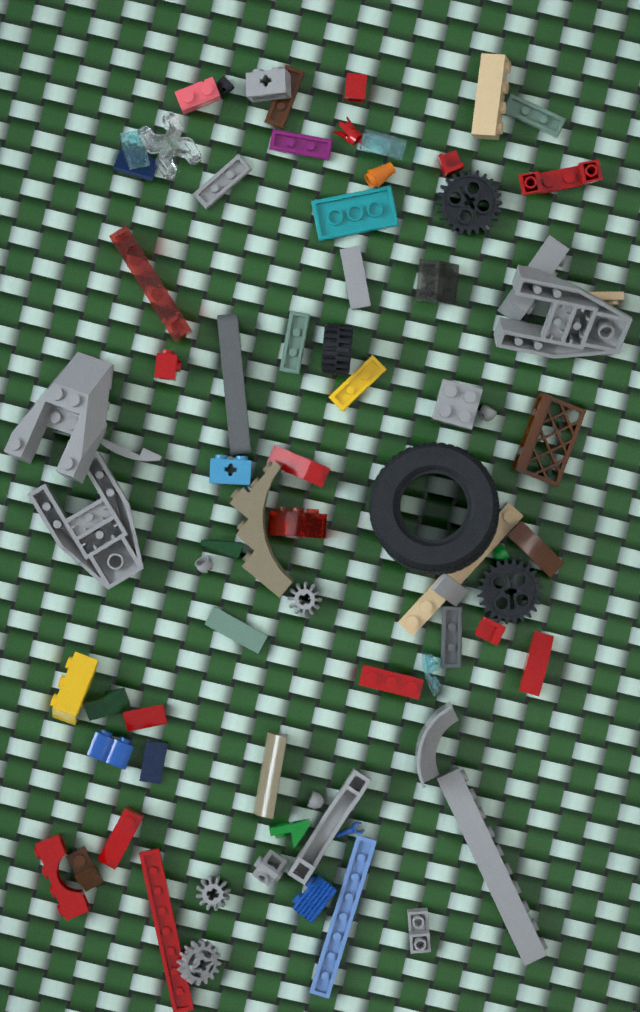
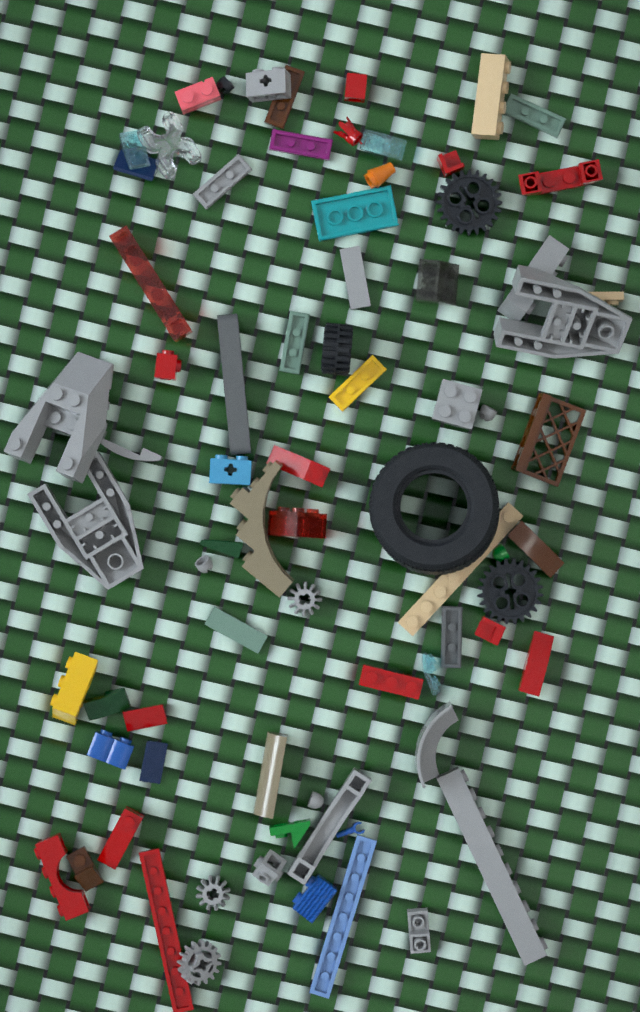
light grey slope [431,574,469,606] -> none

